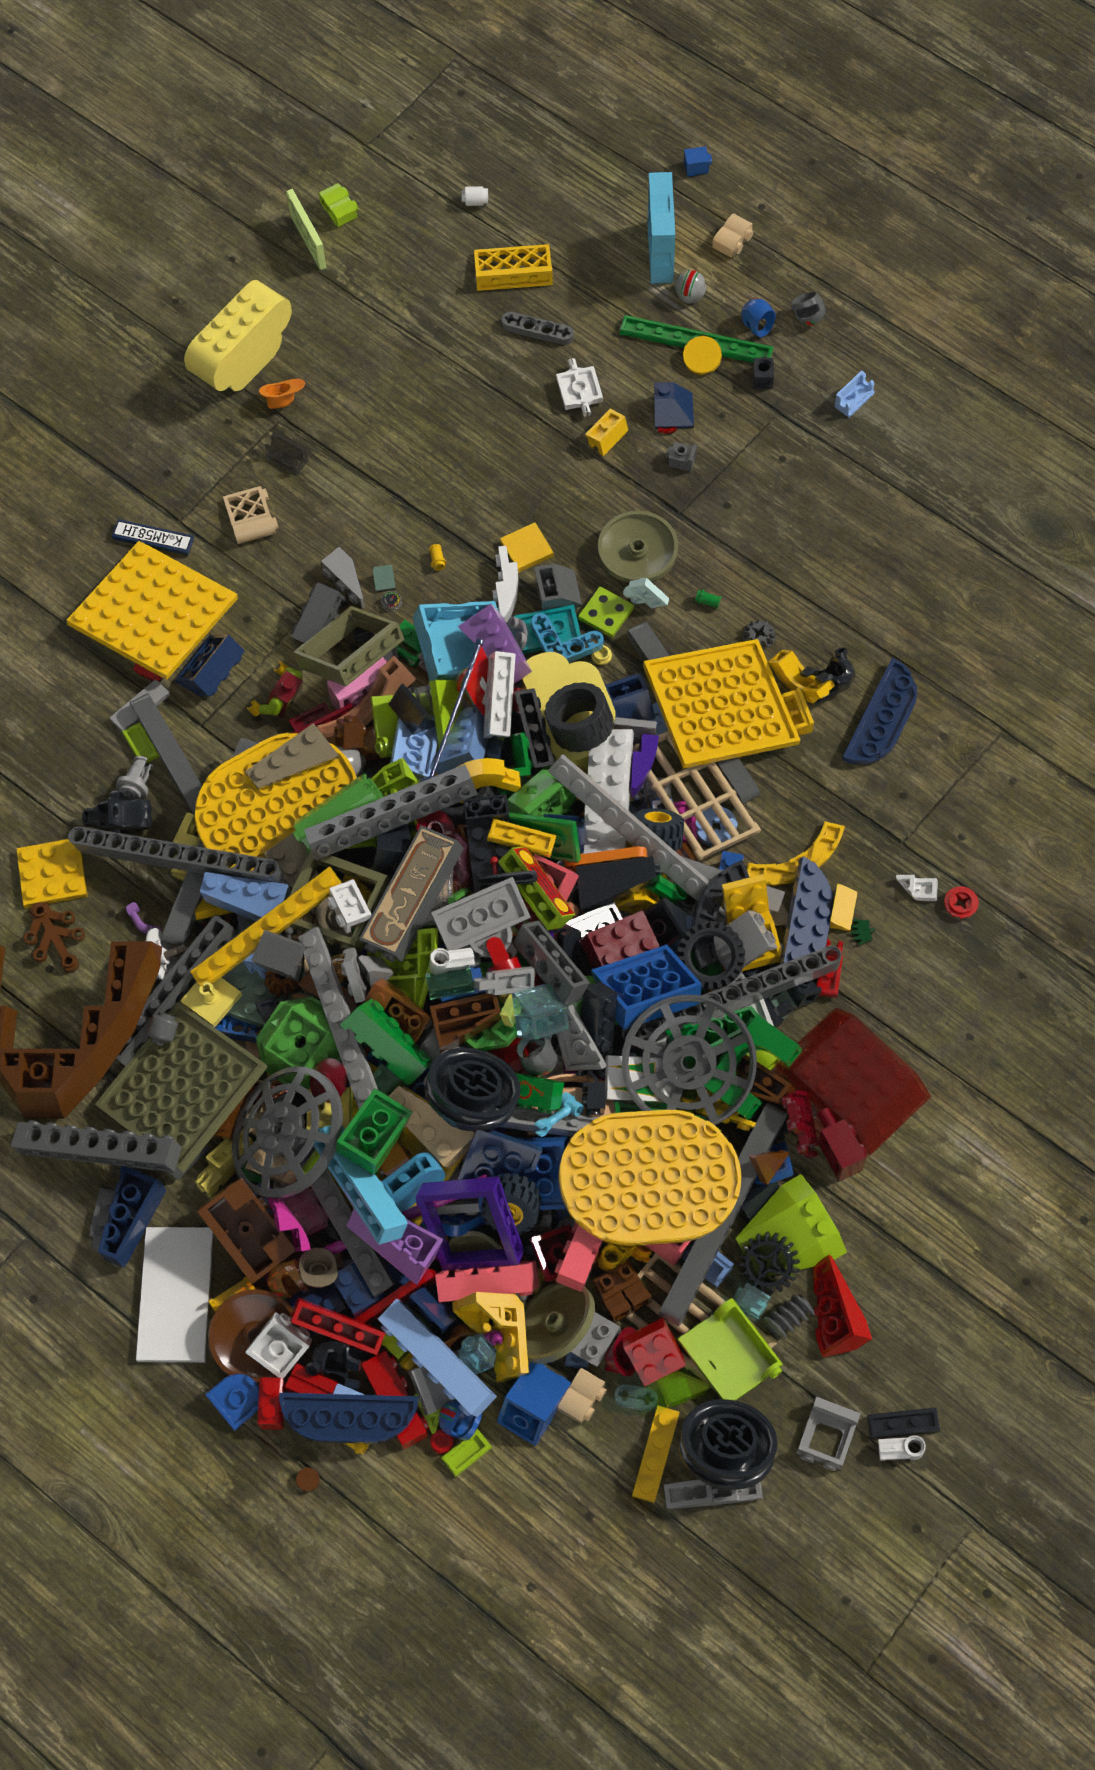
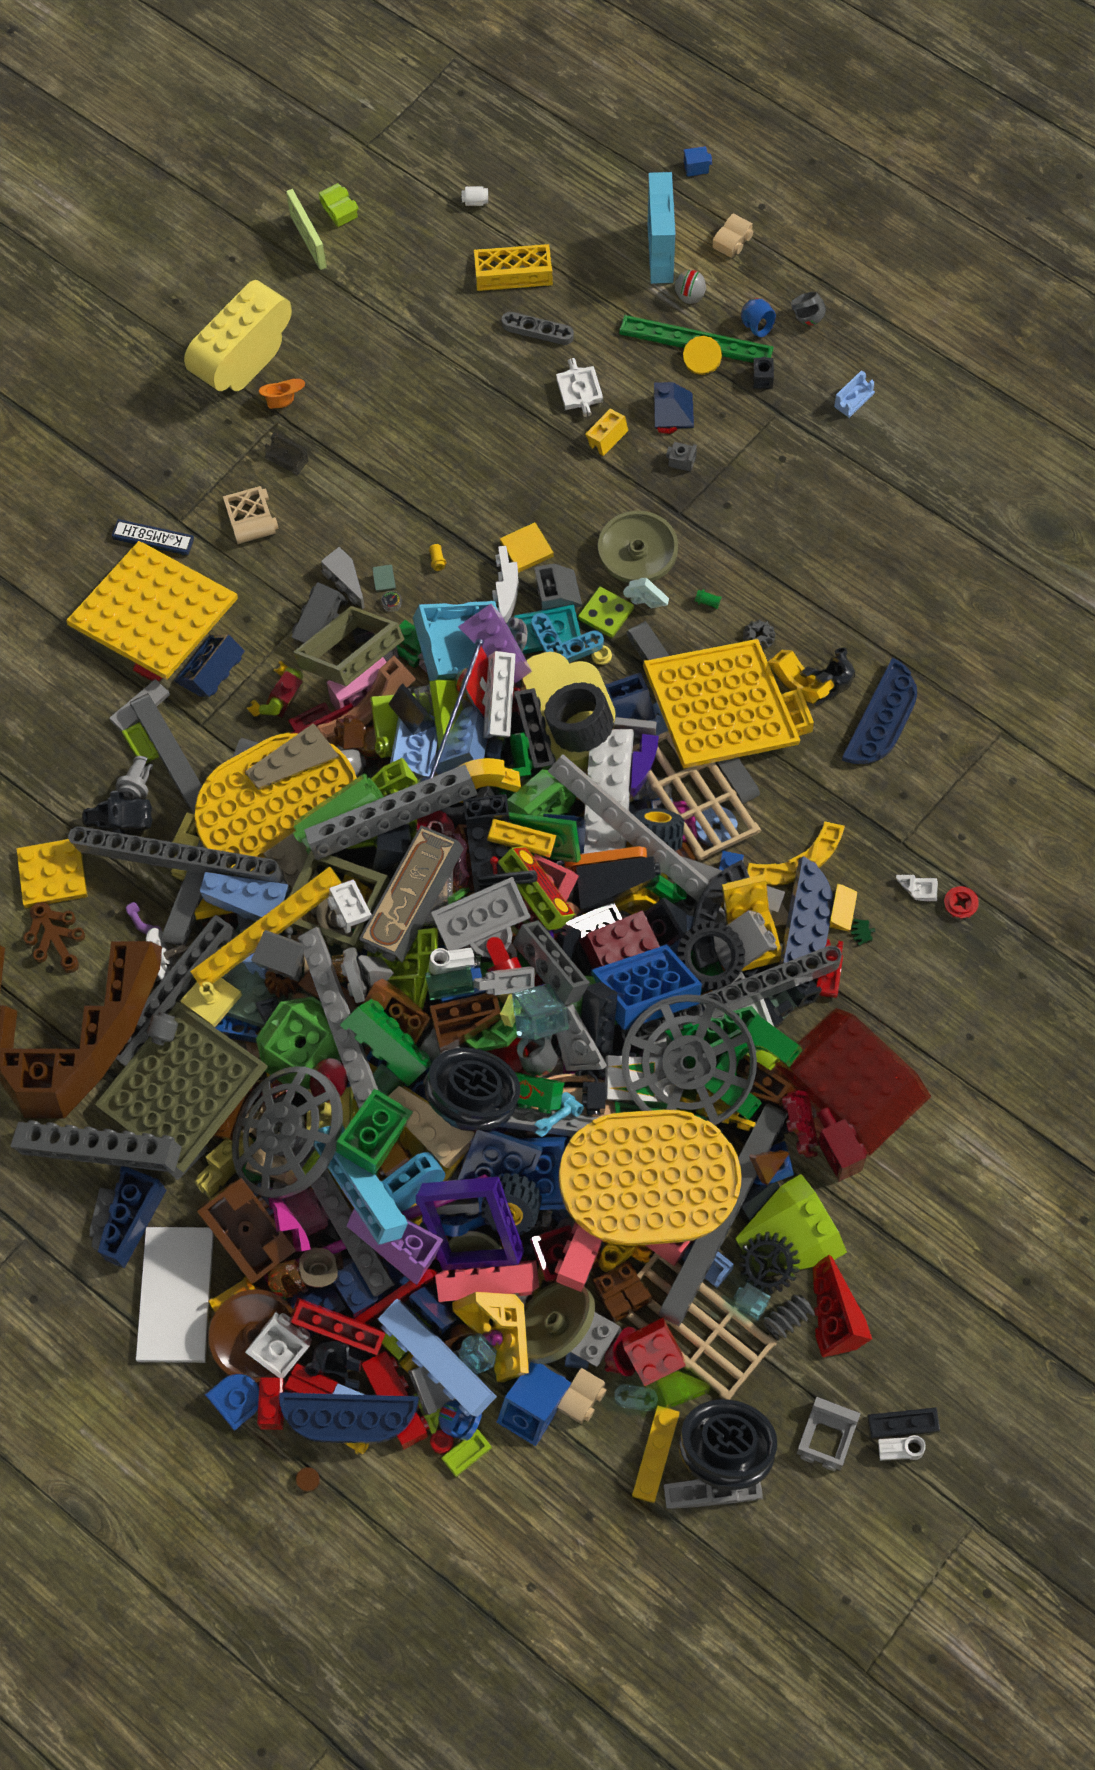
lime door [677,1298,783,1401] -> none

